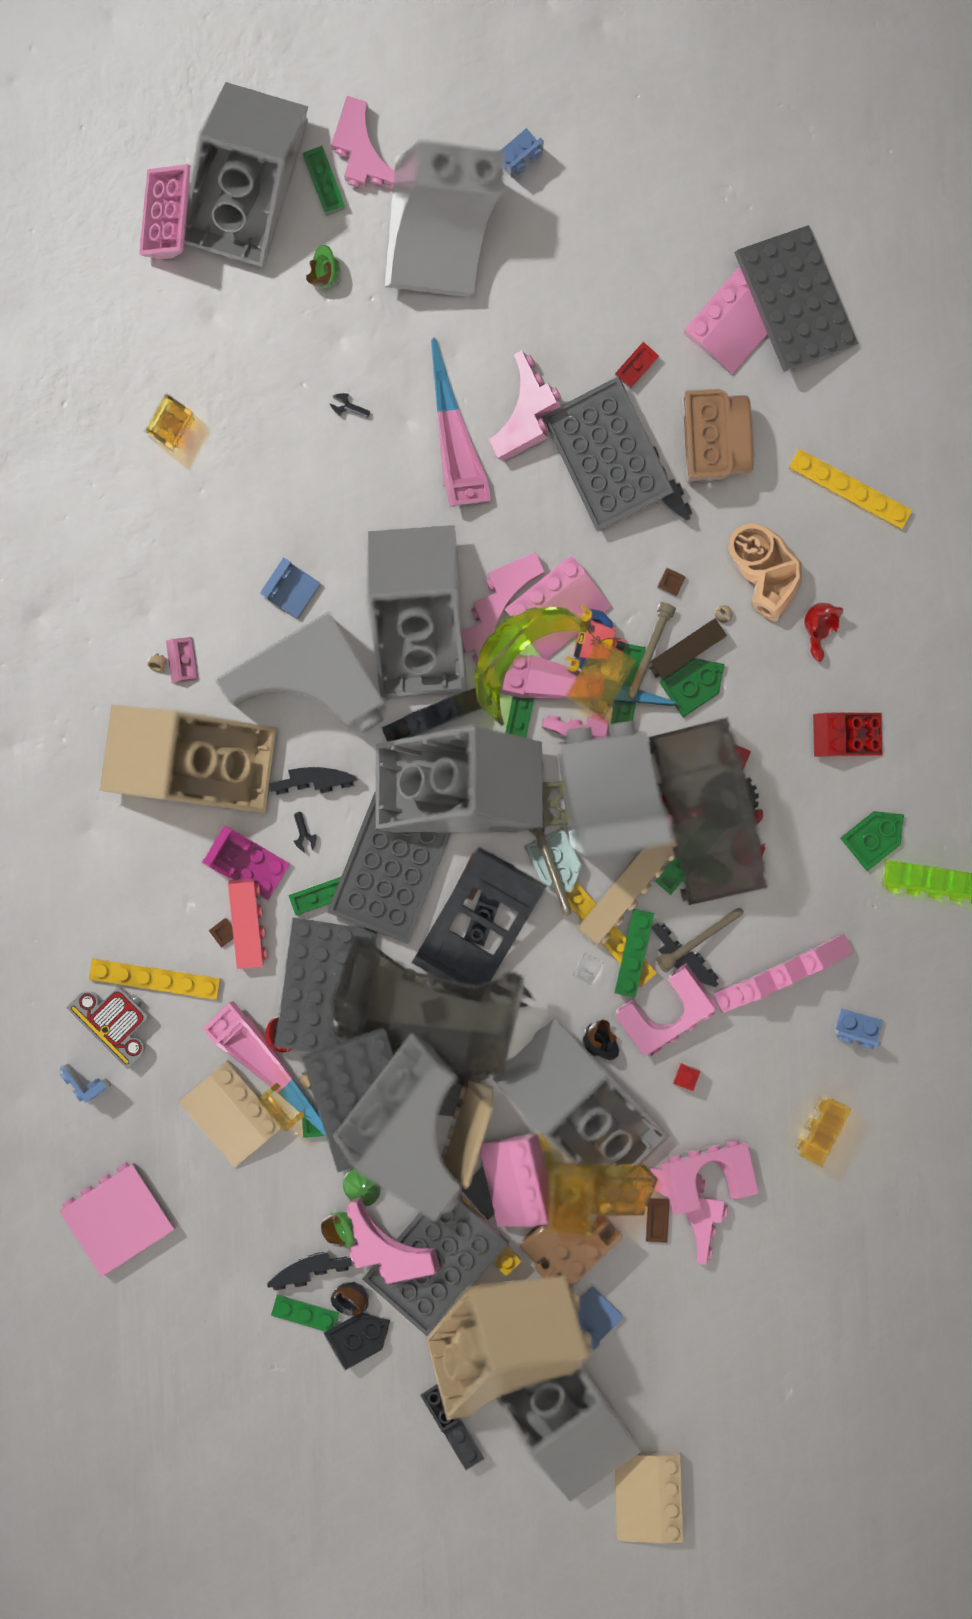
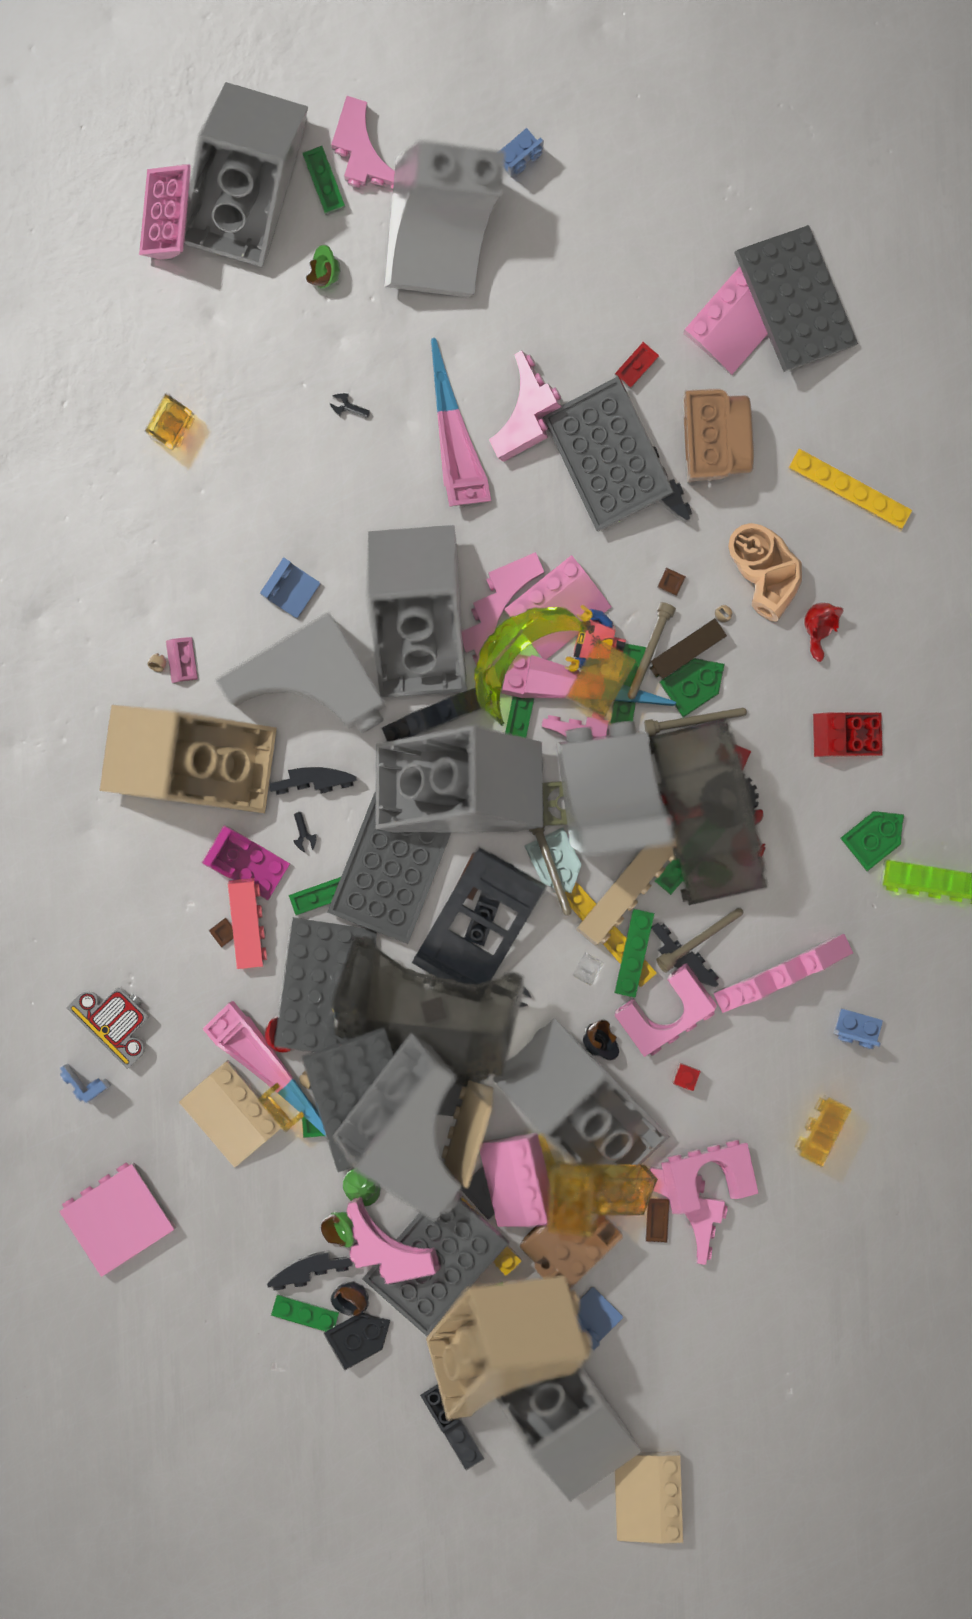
yellow plate [89,958,220,1000] -> none
none -> dark tan piece [644,708,747,737]

